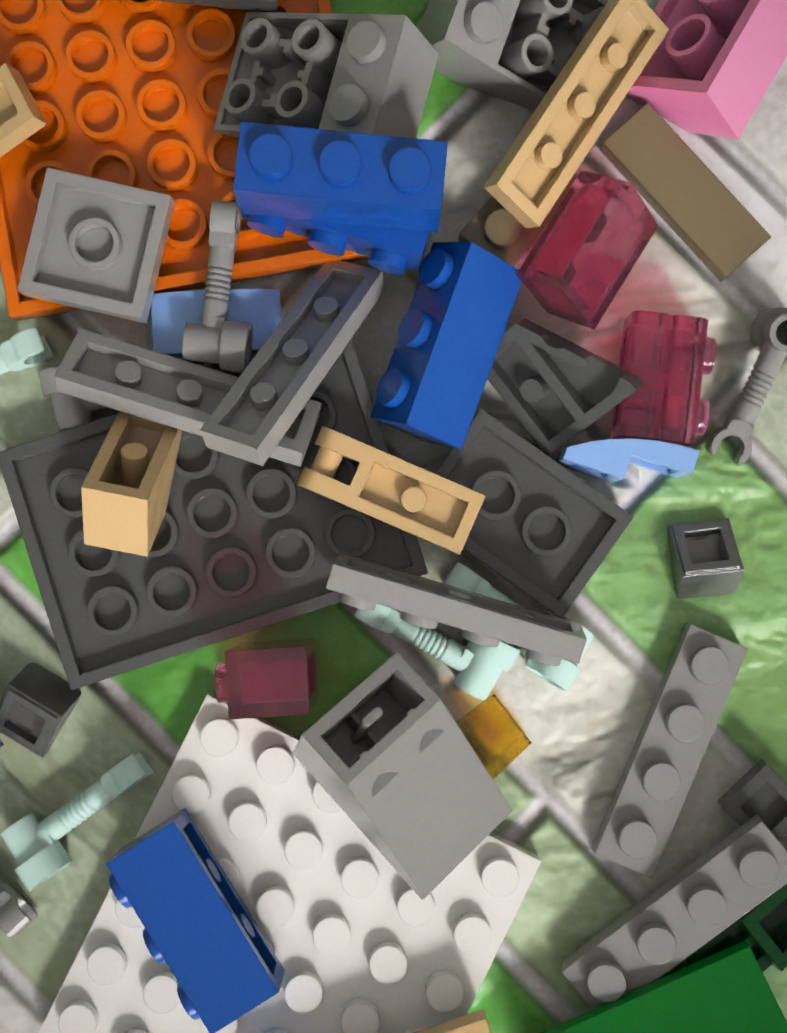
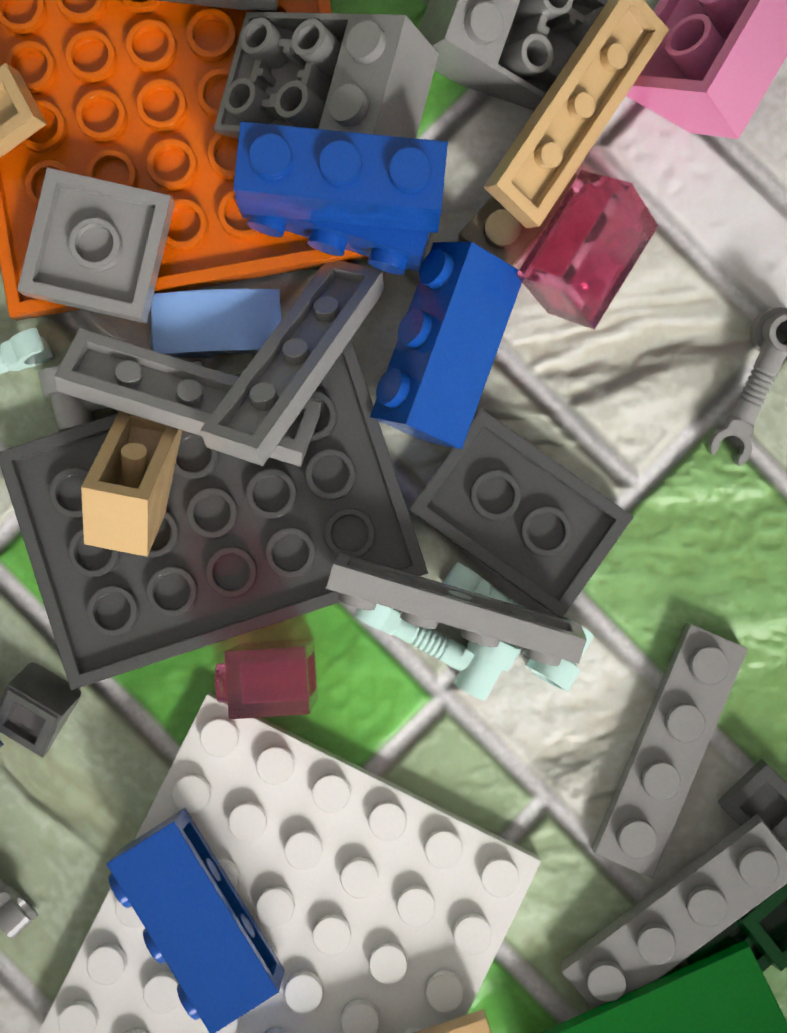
light aqua brick [0,752,153,892] -> none
light grey brick [182,200,253,373] -> none
light grey slope [293,652,513,900] -> none
tan plate [297,426,485,555] -> none
clear yellow slope [456,694,532,780] -> none
dark grey wing [487,318,644,456] -> none
light blue slope [556,438,700,483] -> none
dark tan tile [599,103,771,282] -> none
clear pink brick [611,310,716,447] -> none
flat silver slope [667,518,744,599] -> none

